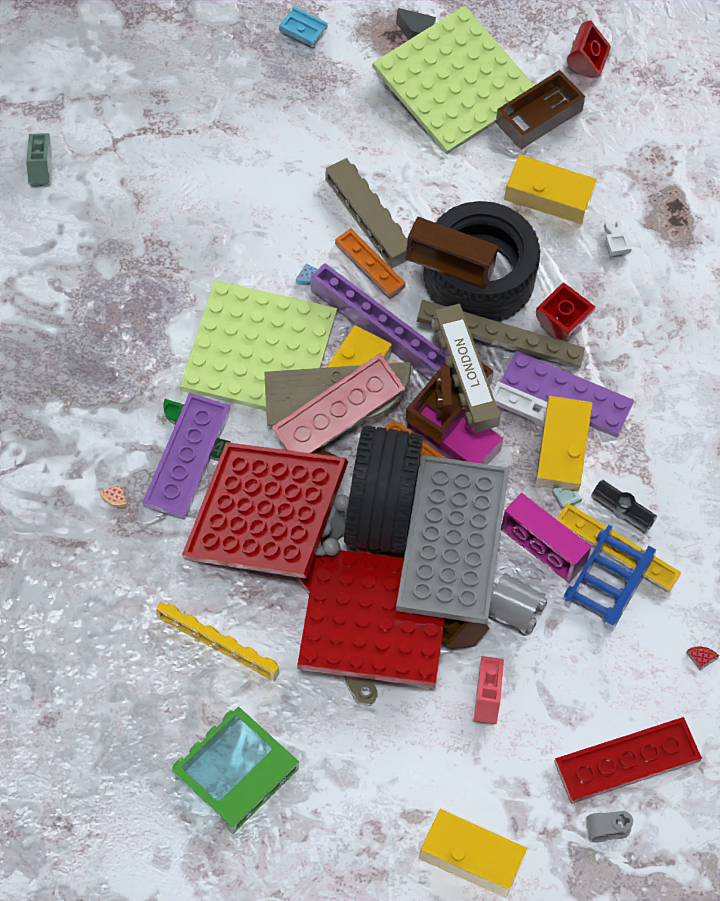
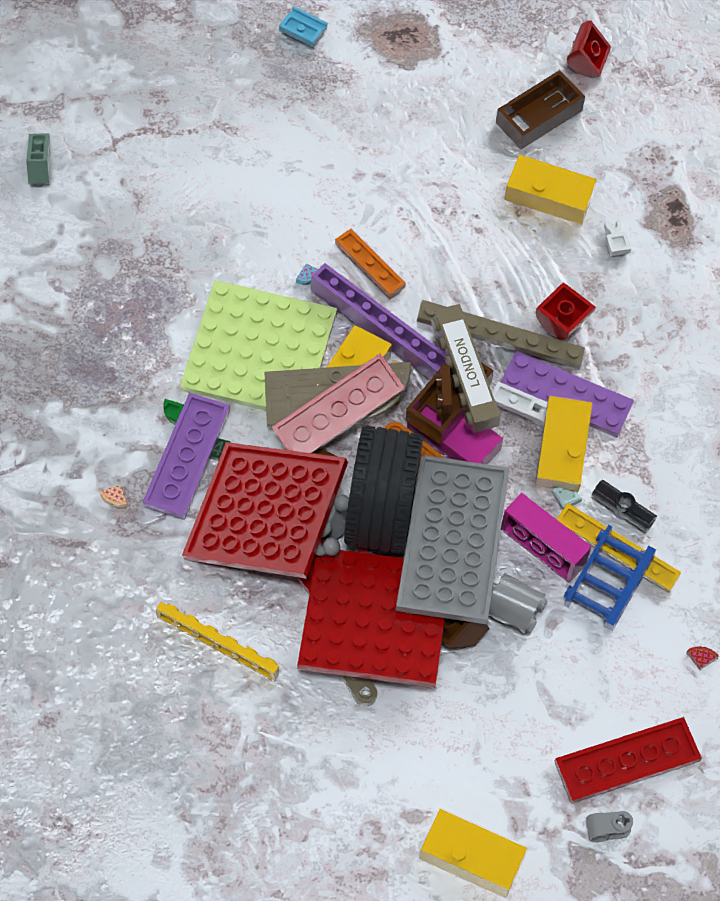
panel [172,706,299,834] -> none
dark tan brick [325,158,408,268] -> none
yellowish green plate [372,6,535,155] -> none
dark grey slope [396,8,436,40] -> none
reddish brown piece [405,216,498,289] -> none
black tyre [423,201,541,322] -> none
coral slope [474,656,504,724] -> none

